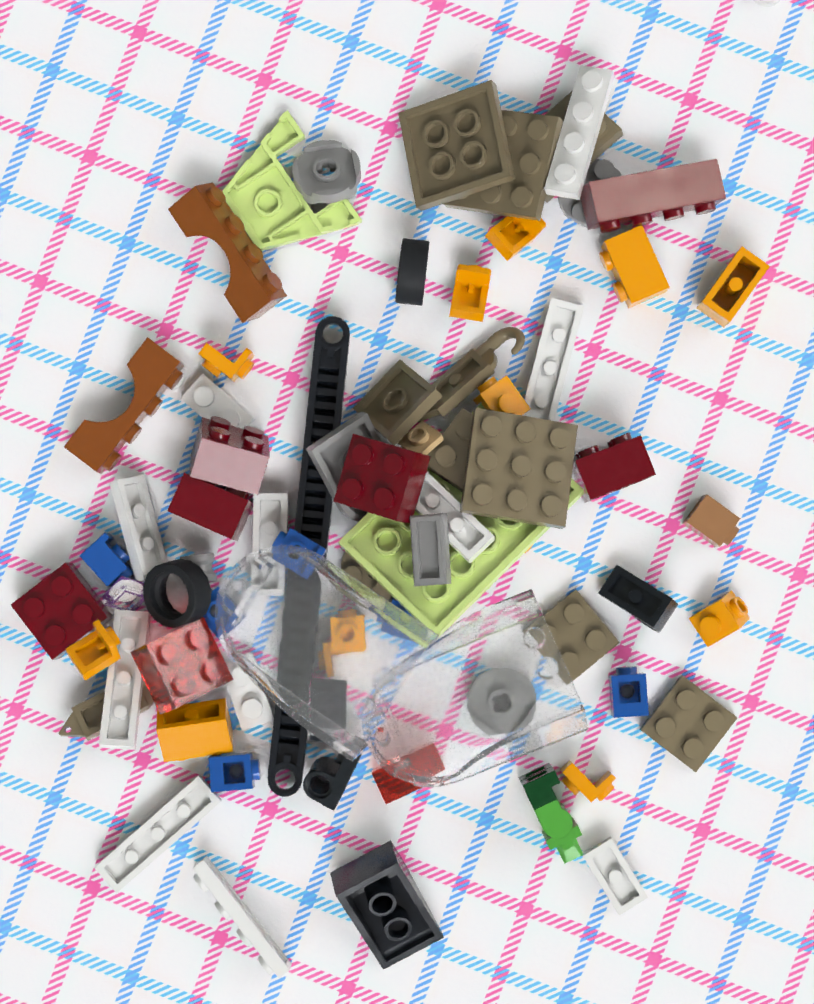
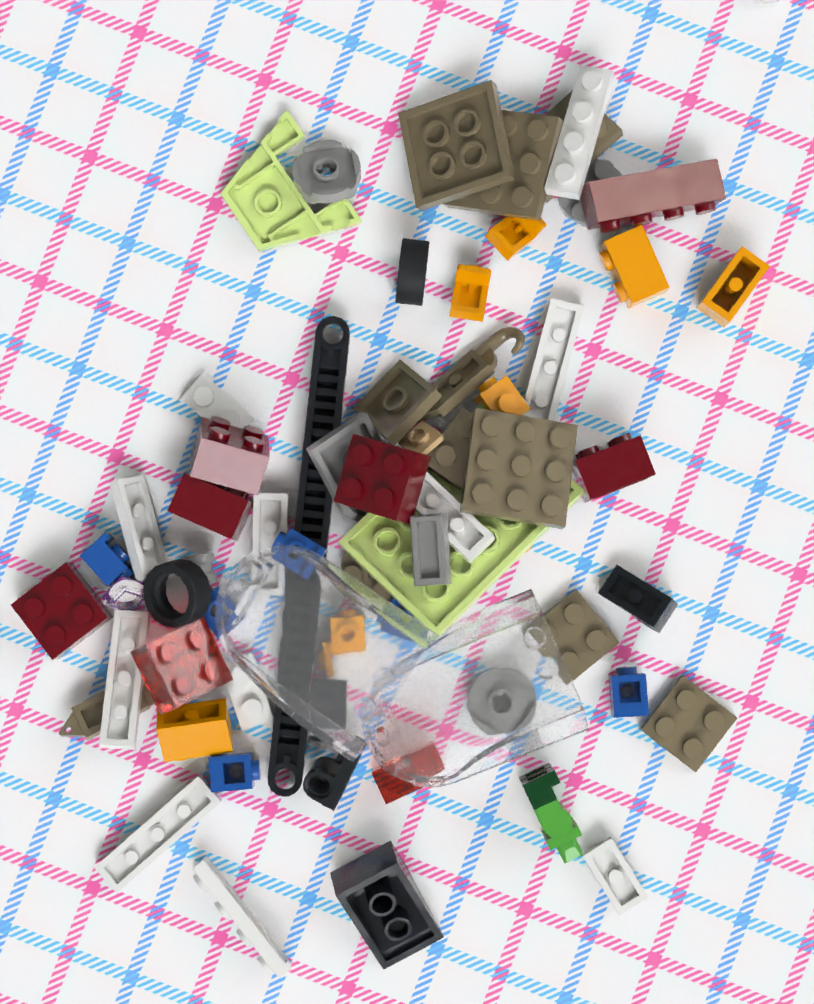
dark orange arch [64,337,184,474] -> none
light orange bracket [65,619,121,680] -> none
dark orange arch [168,182,287,323] -> none
light orange bracket [198,343,255,382] -> none
light orange bracket [560,760,616,802] -> none
medium nougat brick [682,494,741,547] -> none
light orange bracket [689,590,750,647] -> none

